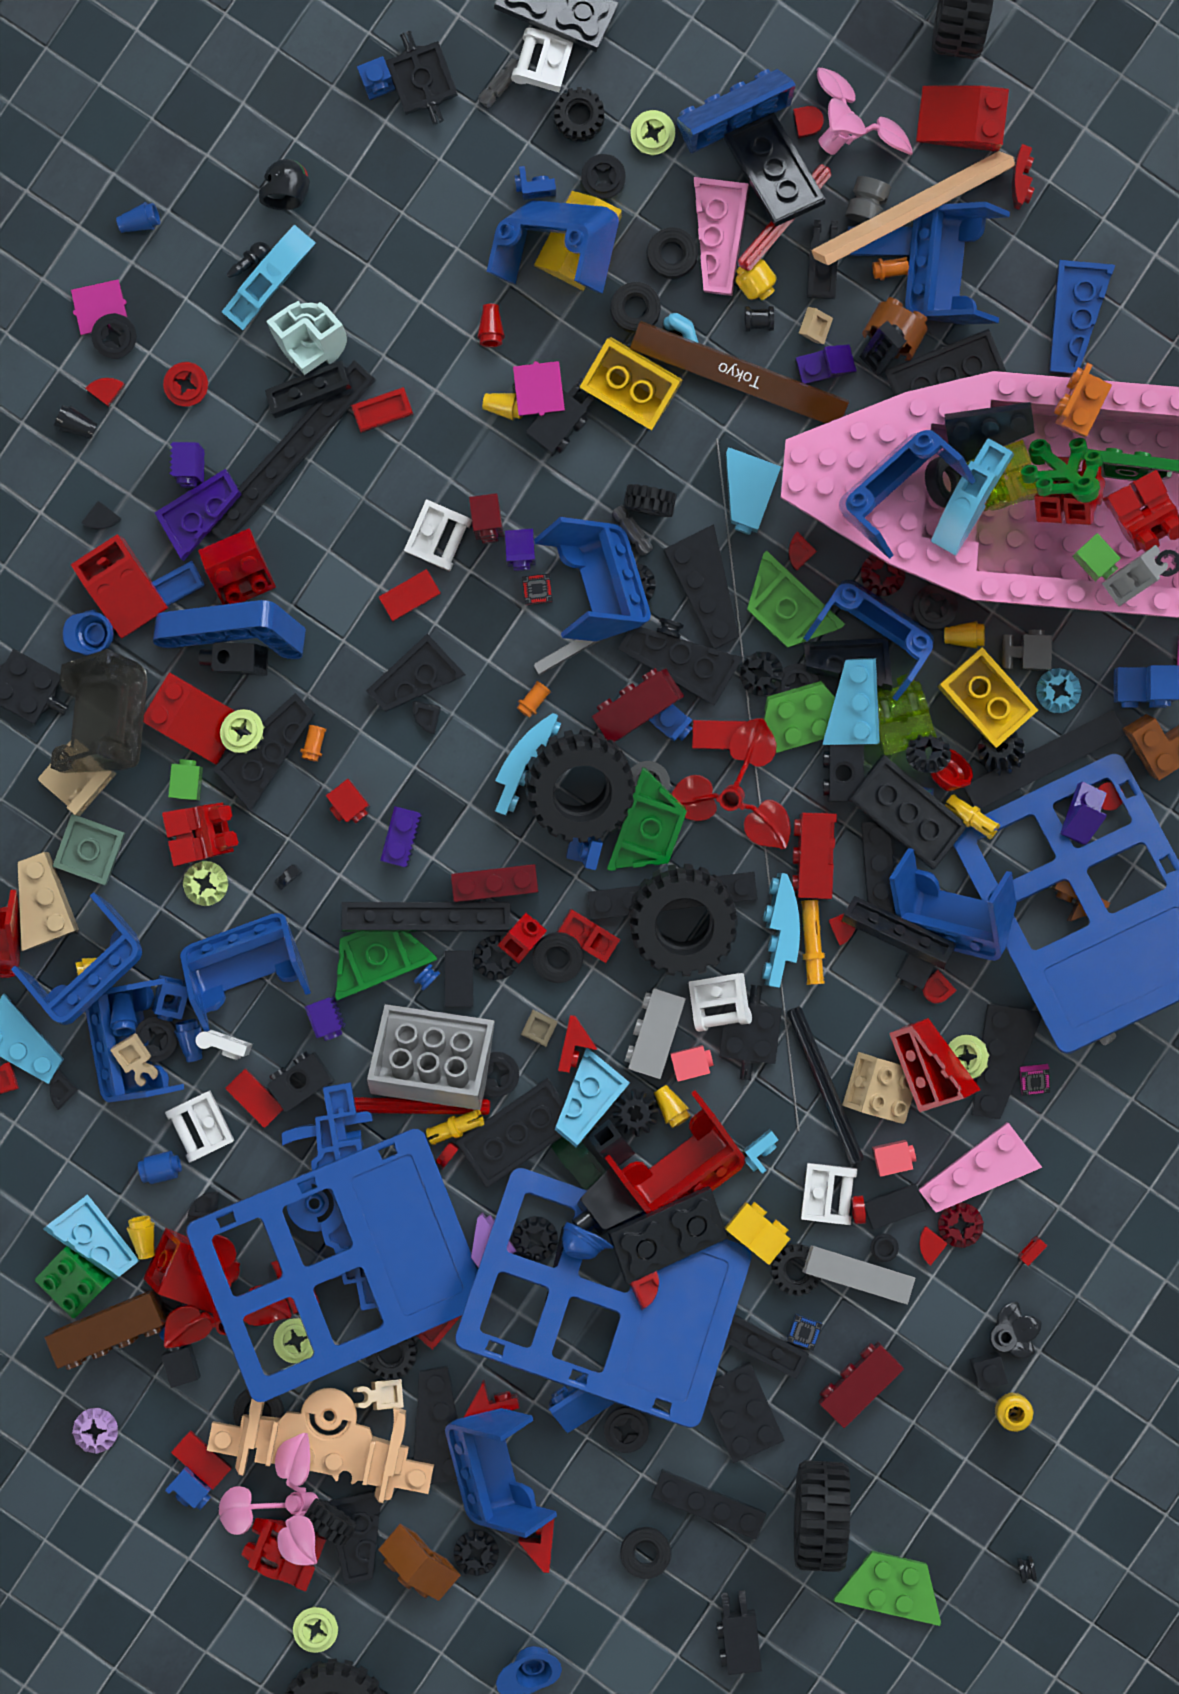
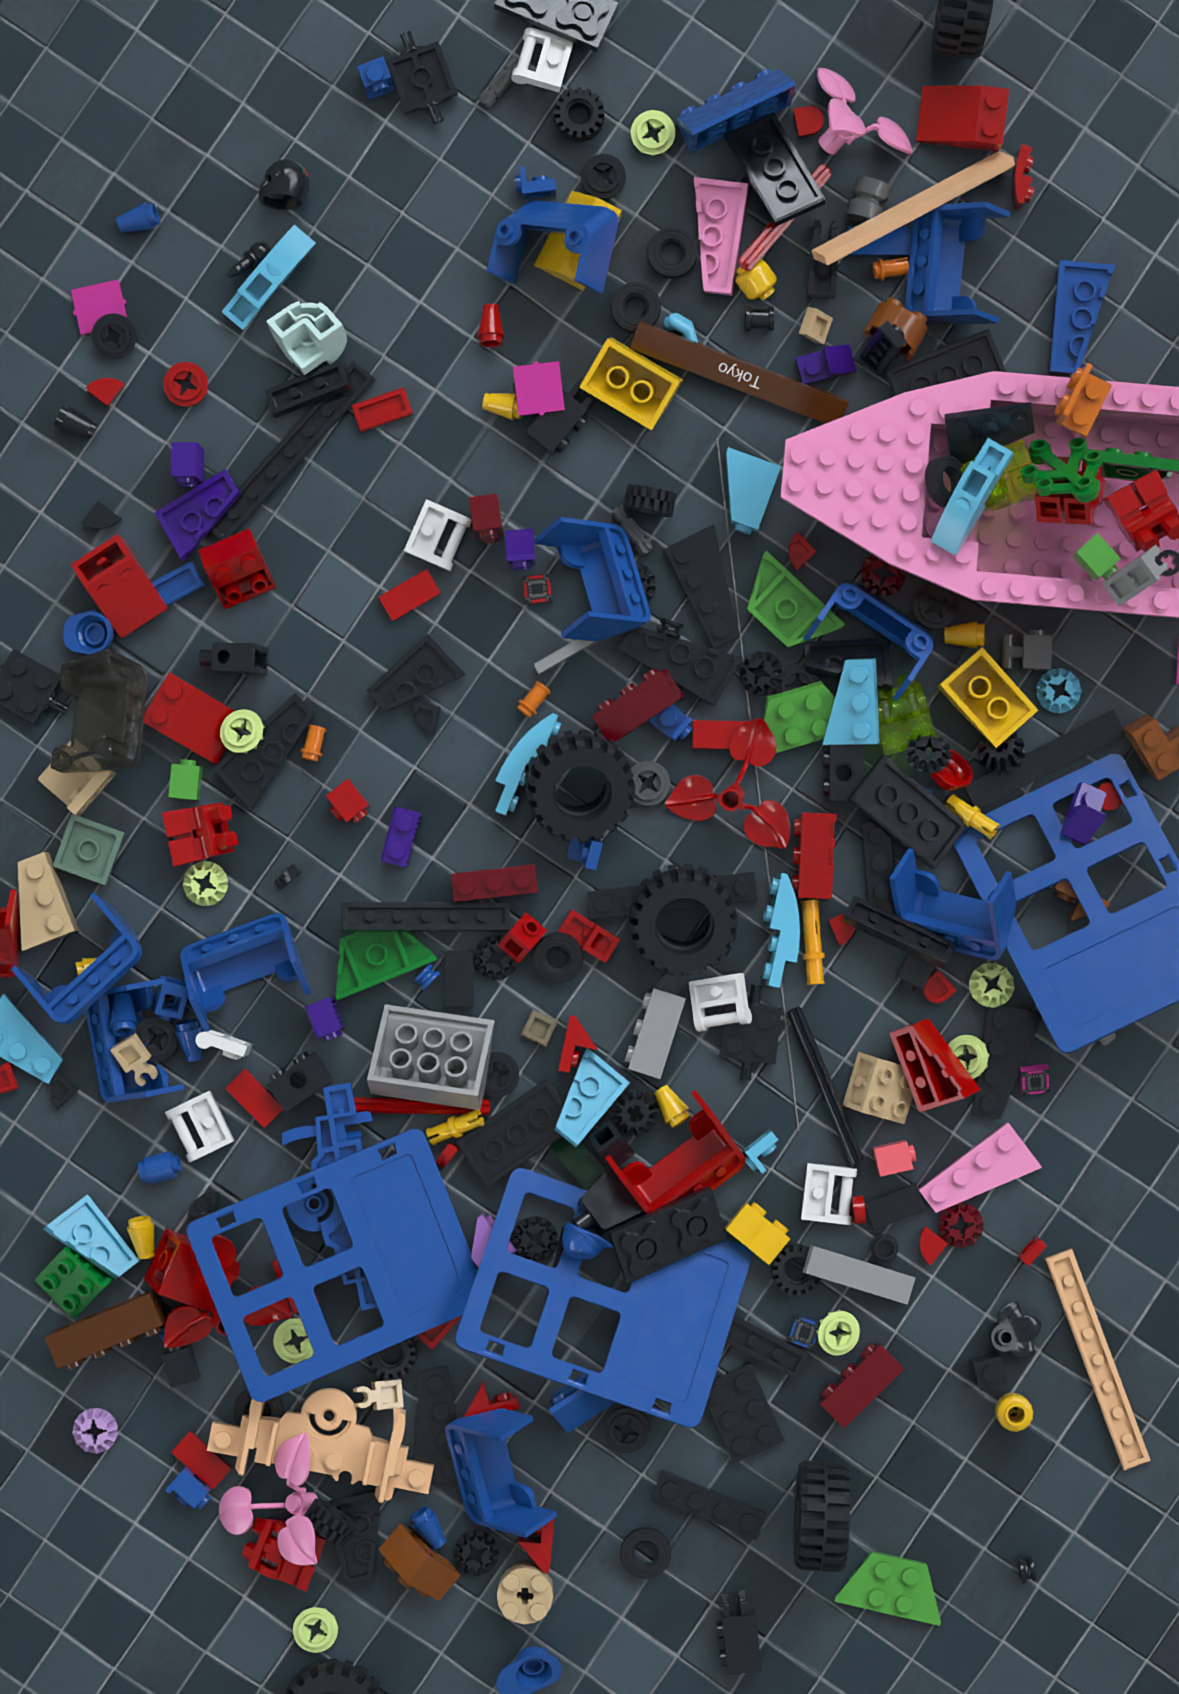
blue beam [153,600,306,659] -> none
green wing [607,767,687,871] -> none
red tile [630,1271,659,1310] -> none
coral brick [670,1045,714,1082] -> none
blue windscreen [839,430,976,559] -> none
blue brick [1114,665,1179,708] -> none
none -> blue cone [409,1506,447,1550]
none -> tan brick [497,1561,554,1624]
none -> yellowish green gear [816,1309,860,1355]
none -> yellowish green gear [969,962,1014,1007]
none -> light nougat tile [1045,1248,1151,1470]

